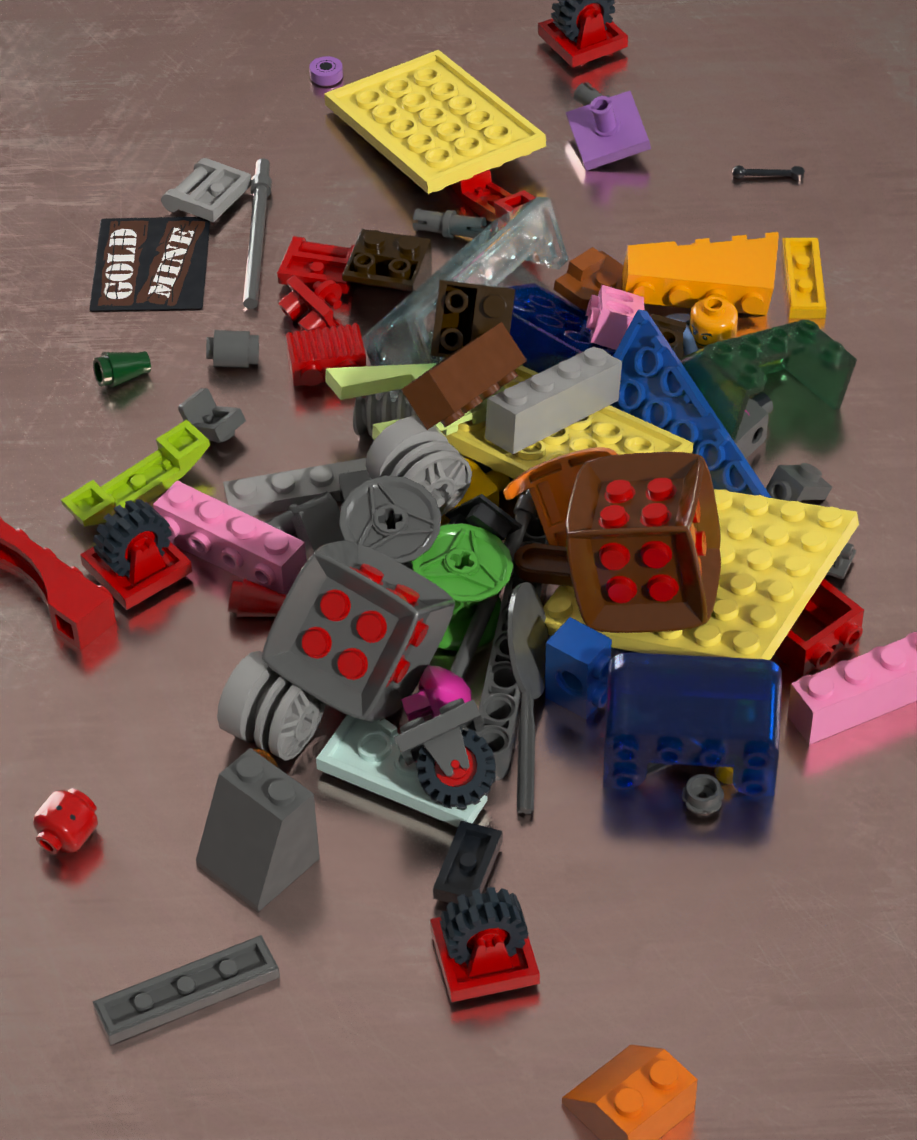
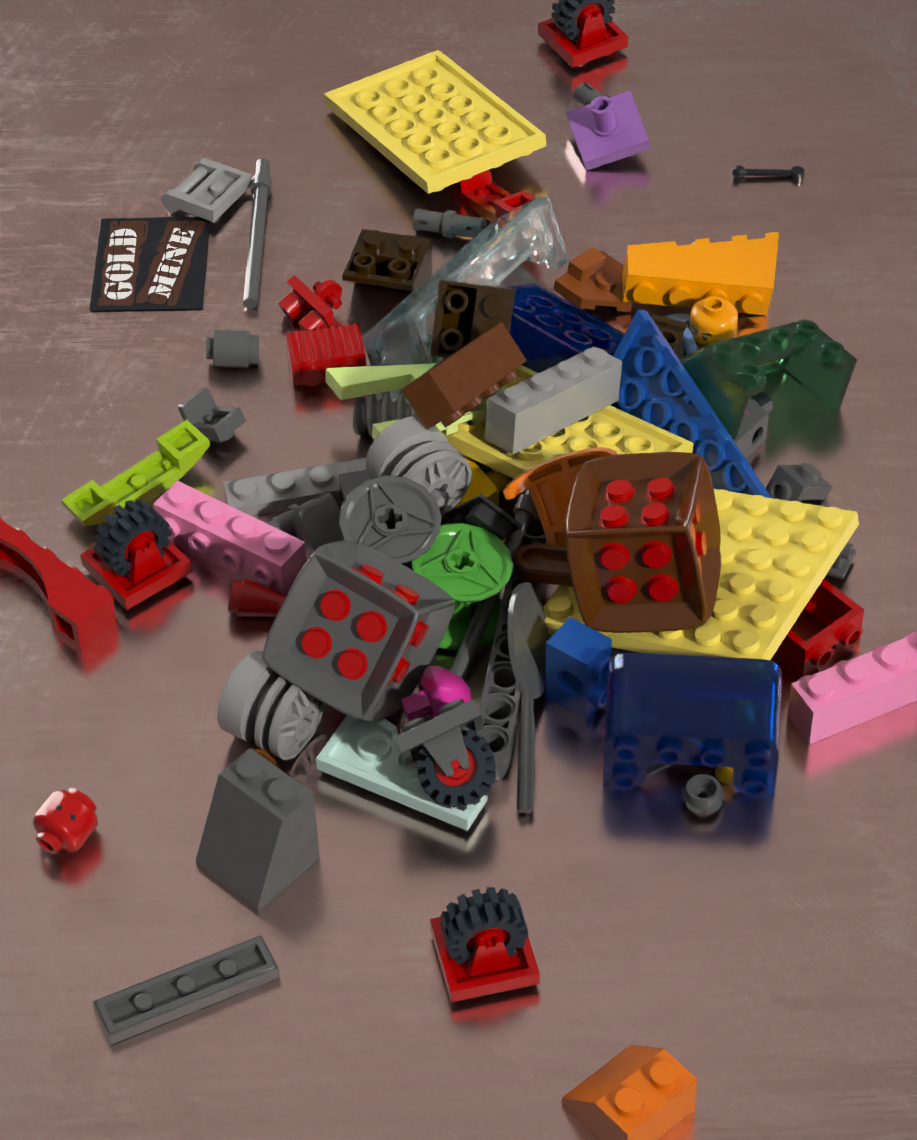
dark green cone [93,351,151,389] -> none
red plate [277,236,355,294] -> none
medium lavender tile [309,56,343,86] -> none
black plate [433,821,503,904] -> none
bright pink brick [586,285,645,350] -> none
yellow tile [782,238,826,319] -> none

